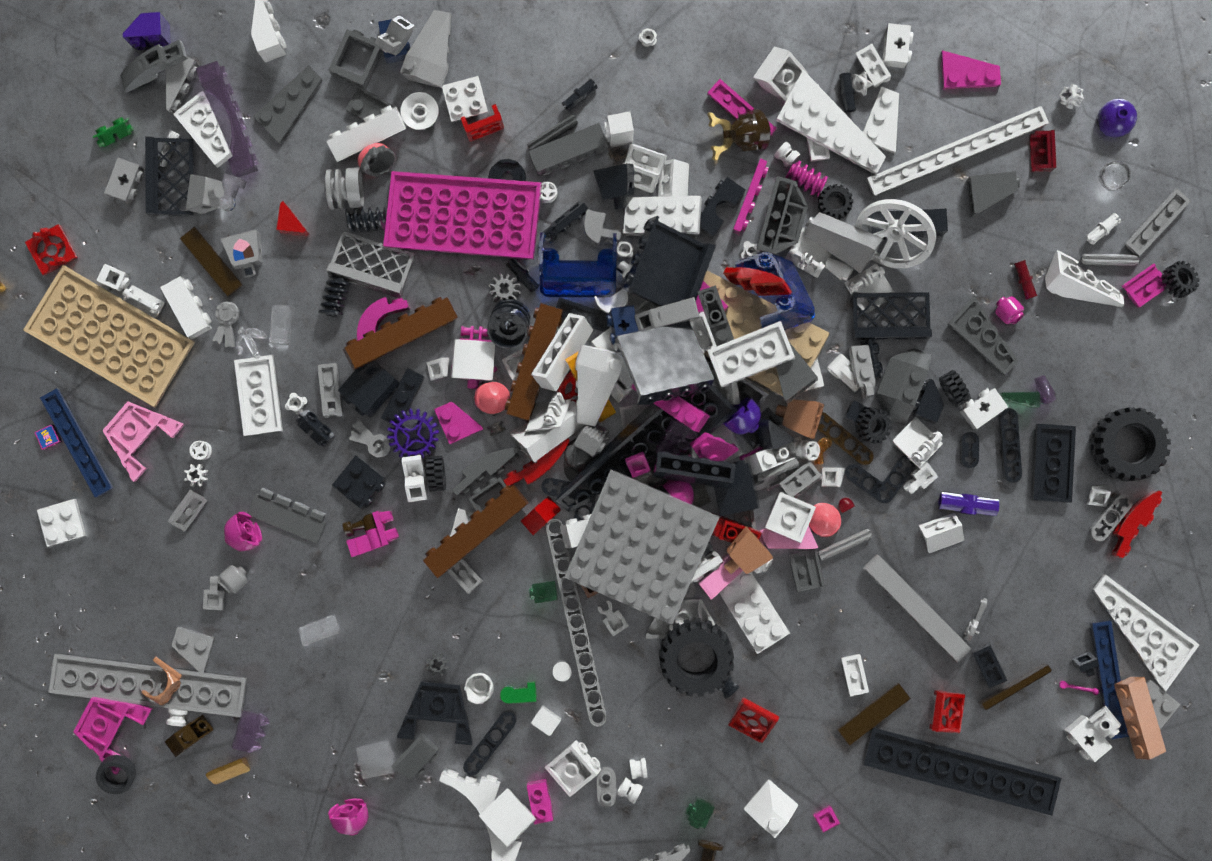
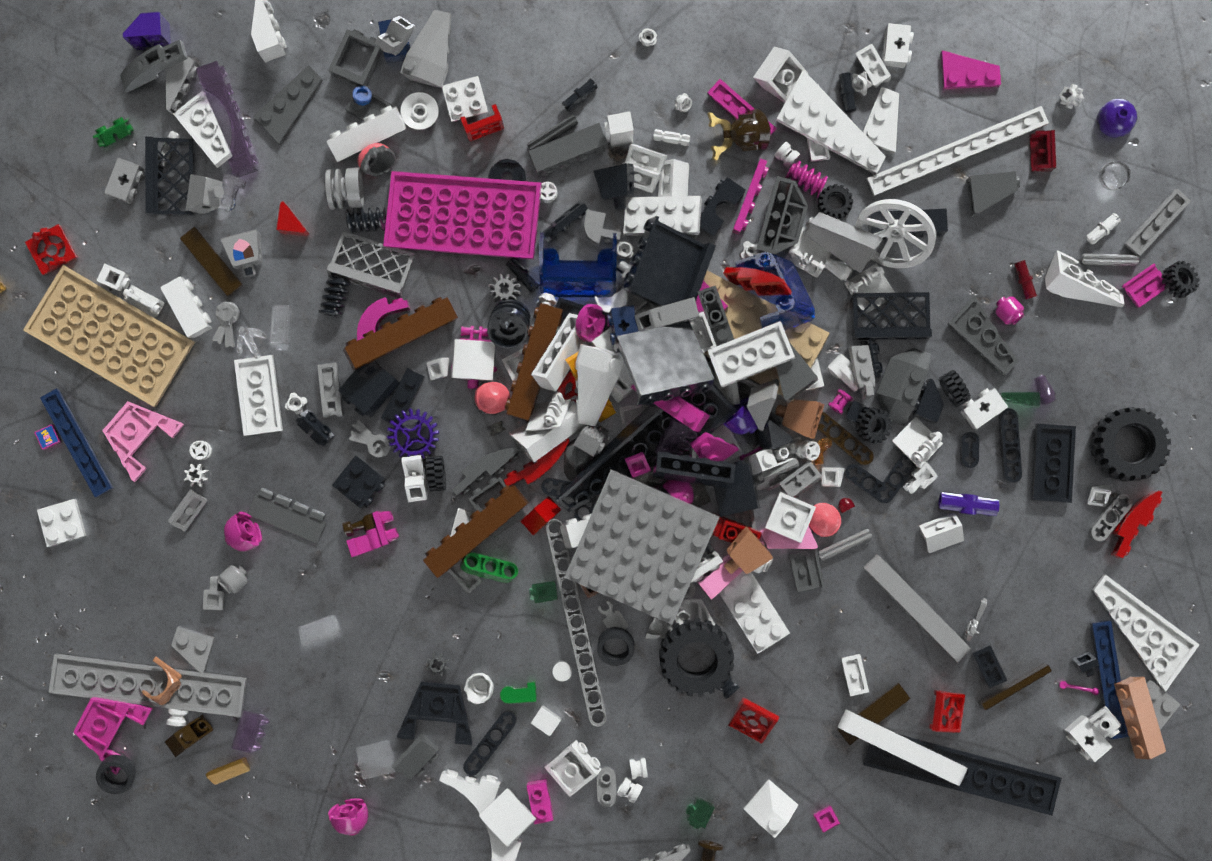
dark pink wing [434,402,484,444] -> none
none -> blue tile [353,86,372,106]
none -> green beam [460,552,518,583]
none -> white plate [536,293,557,307]
none -> dark pink tile [576,304,605,342]
none -> black tyre [597,627,634,666]
none -> white axle [653,129,690,146]
none -> white plate [675,93,692,112]
none -> light grey slope [747,379,780,431]
none -> dark pink bush [828,389,853,415]
none -> white beam [838,709,968,786]

